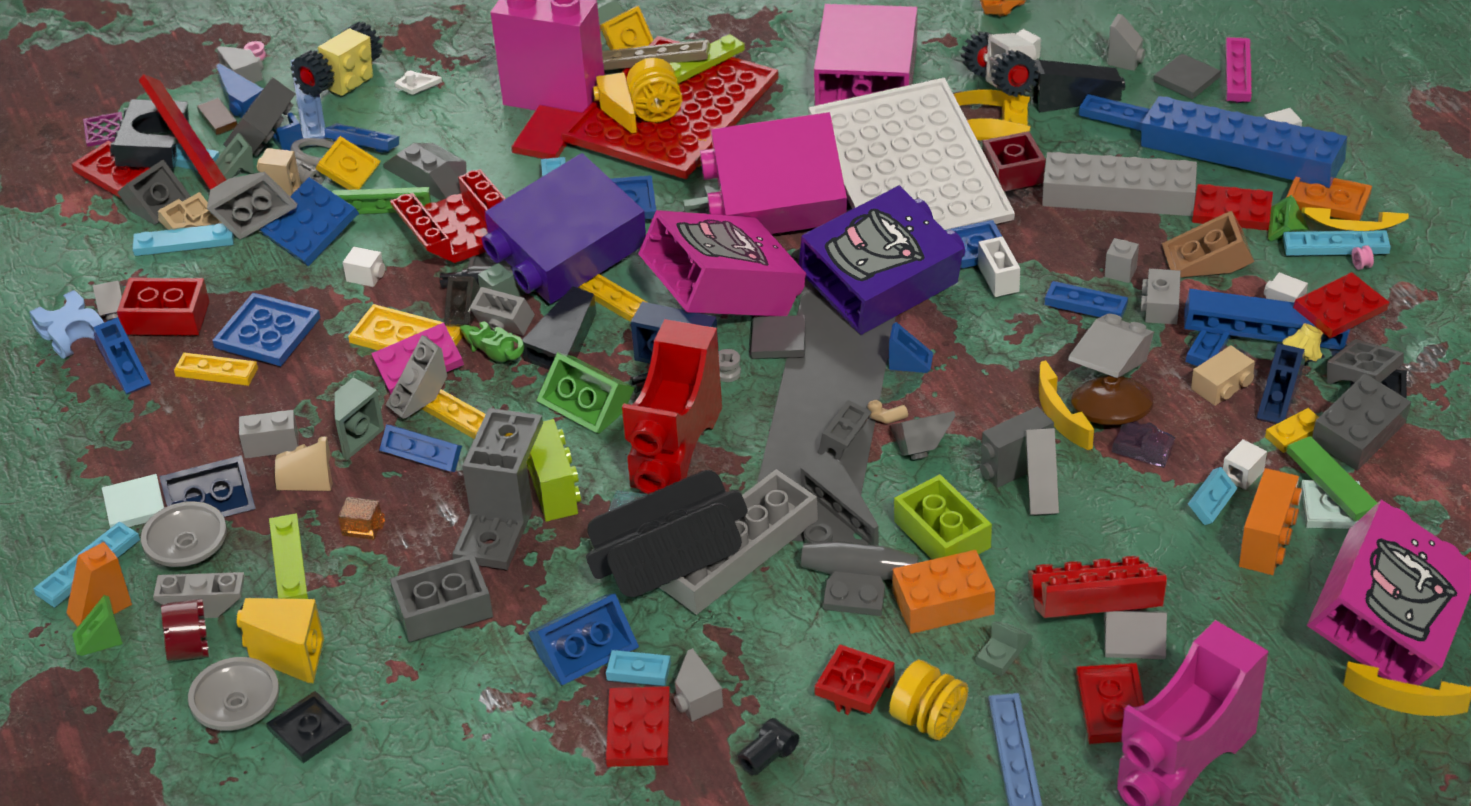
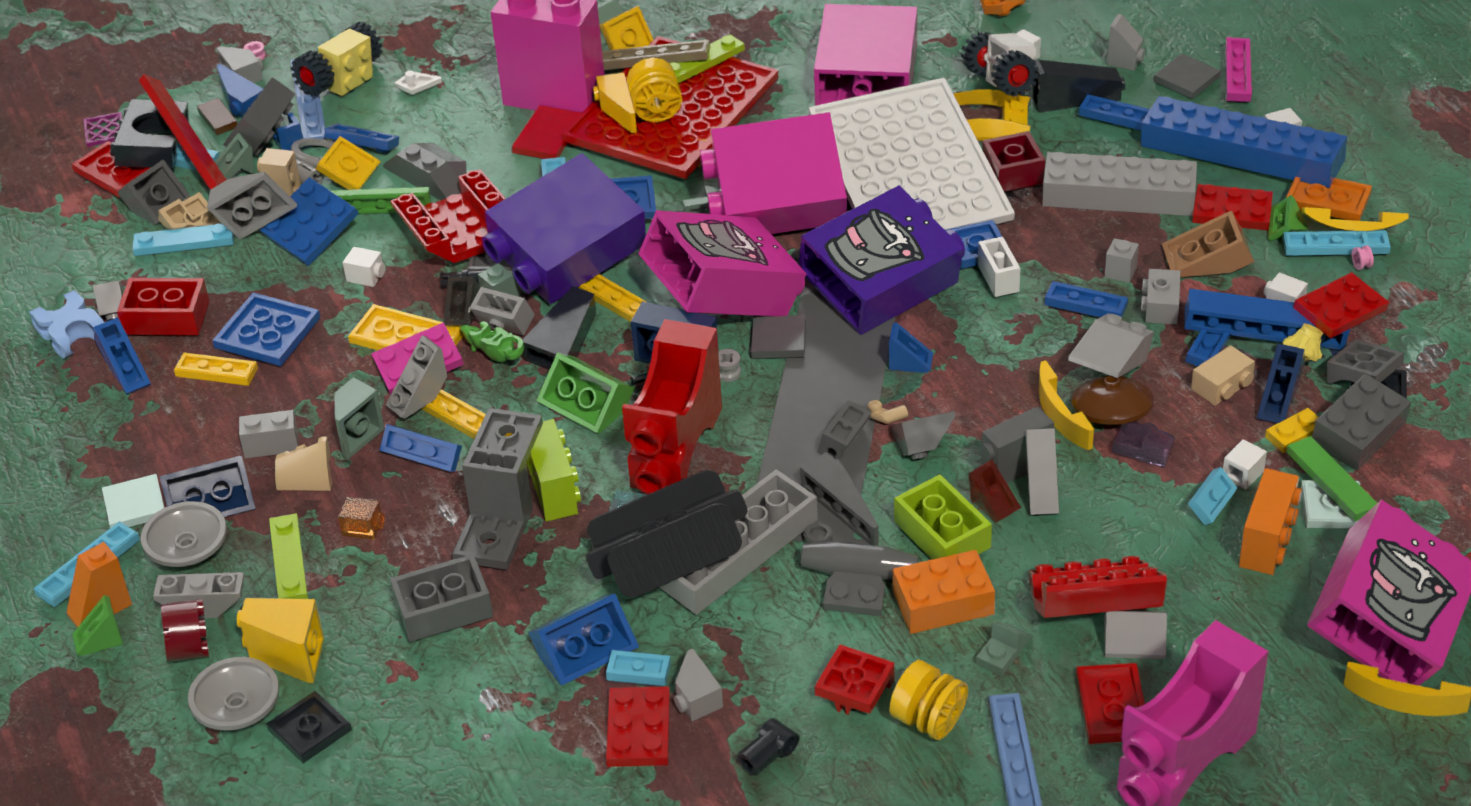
none -> clear red slope [968,459,1021,523]

